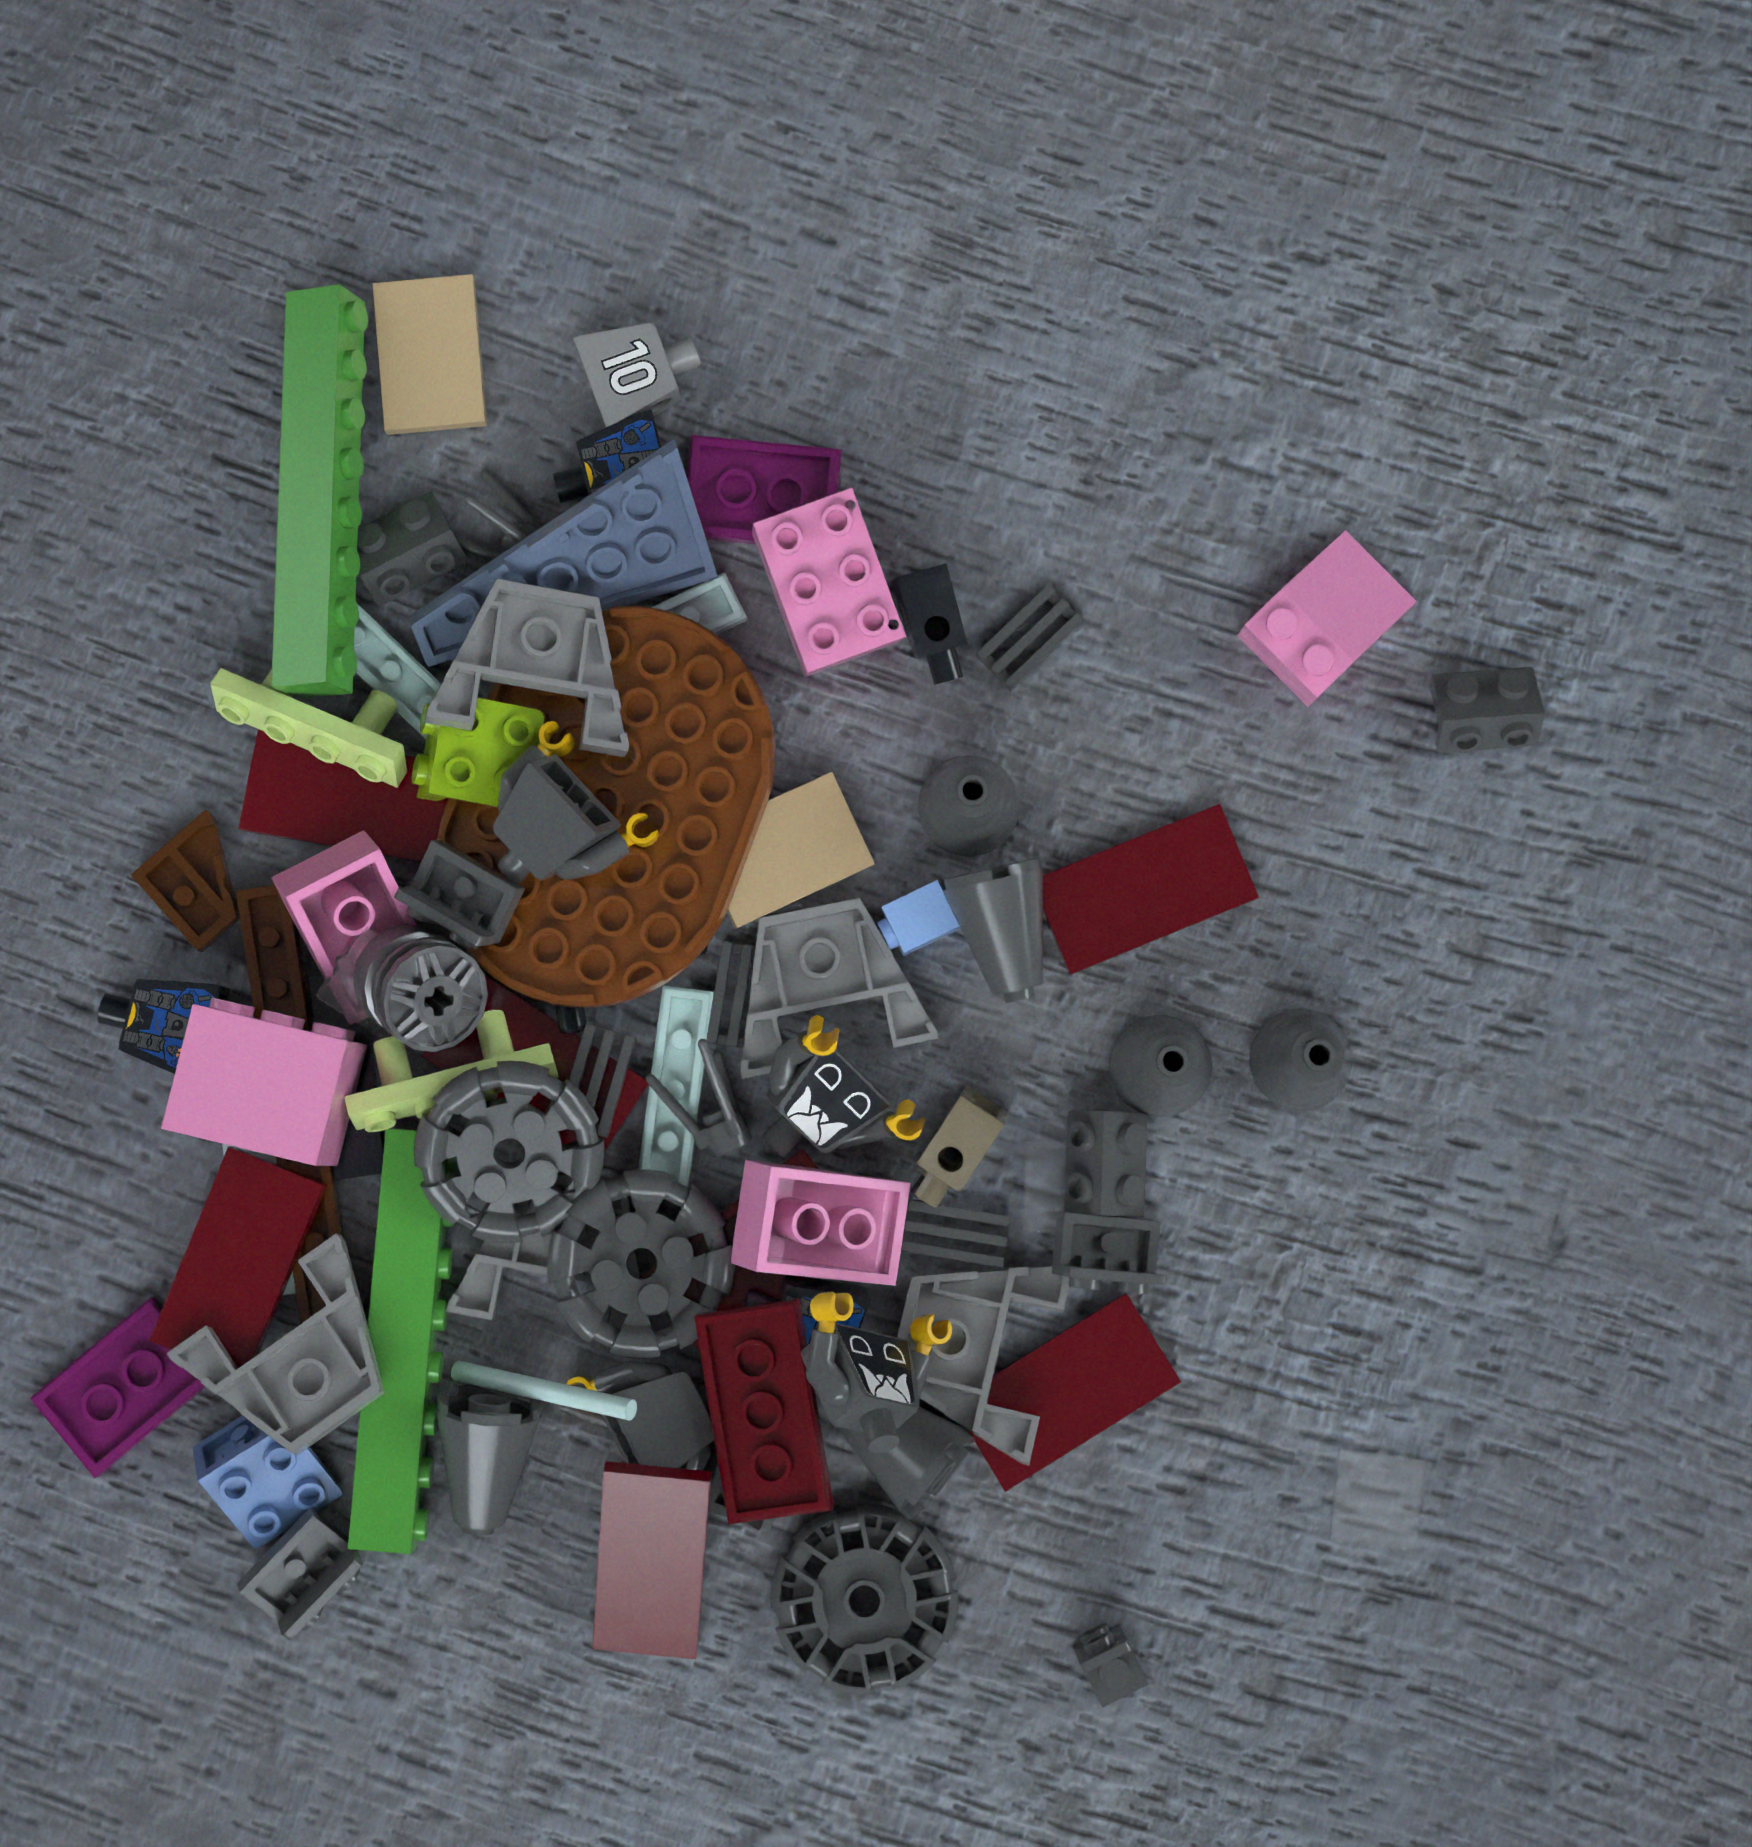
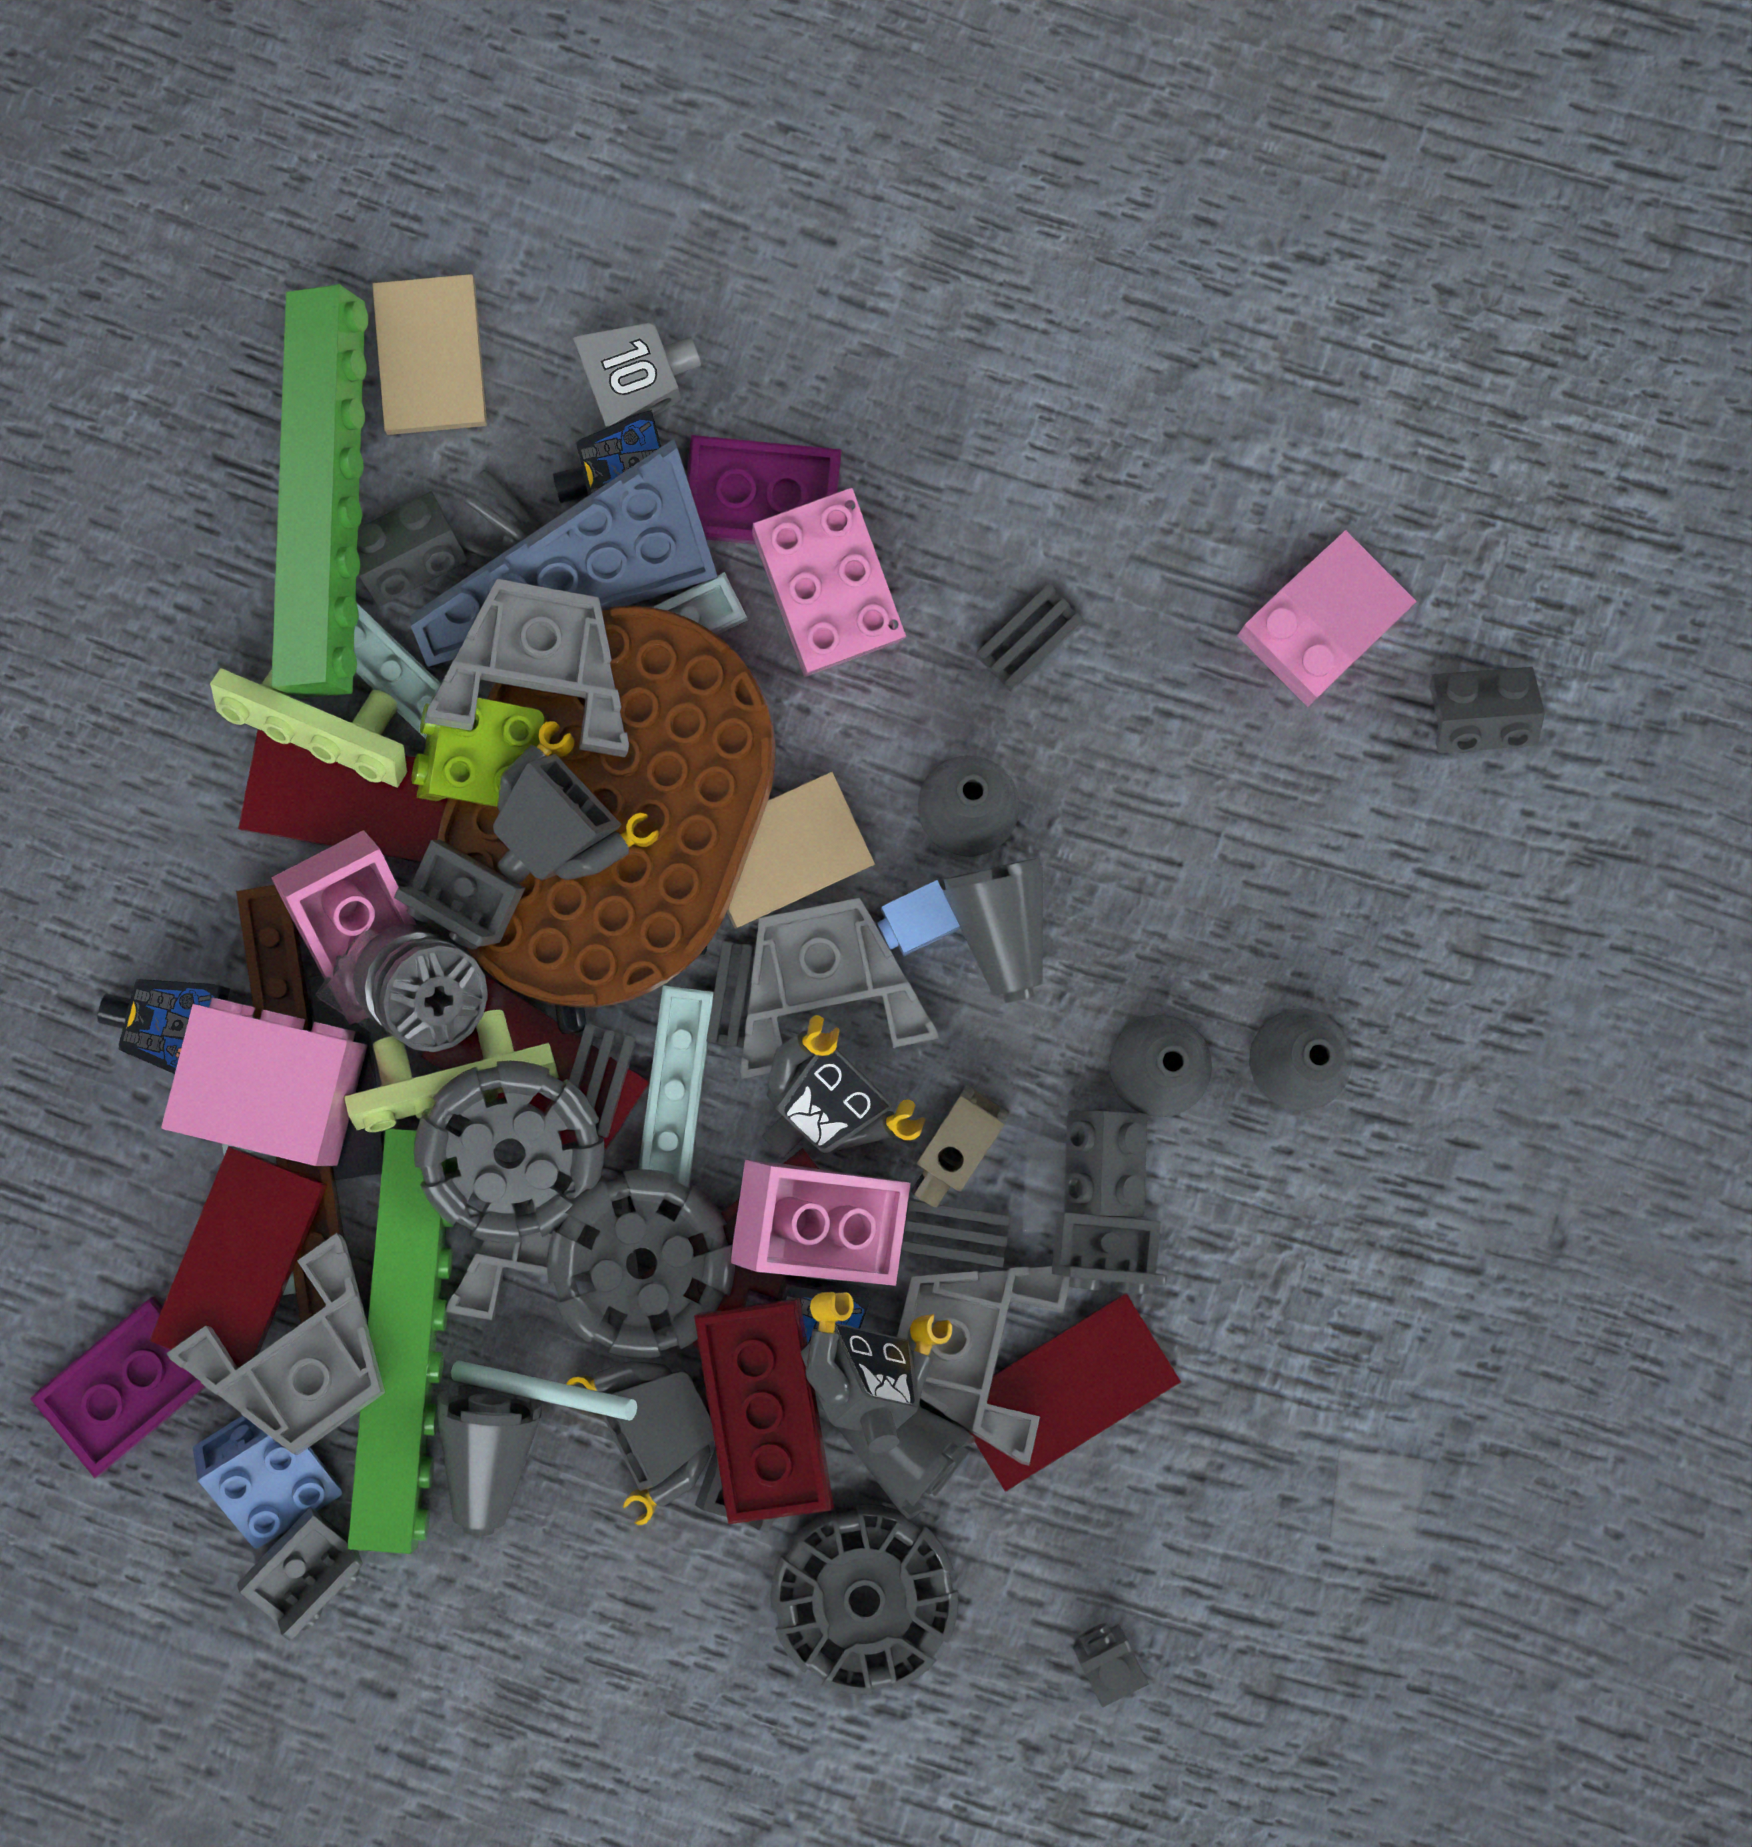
reddish brown wing [131,809,240,952] -> none
tile [592,1461,712,1659] -> none
dark grey plant [645,1039,752,1157] -> none
black torso [891,563,967,685] -> none
dark red tile [1043,804,1259,976] -> none

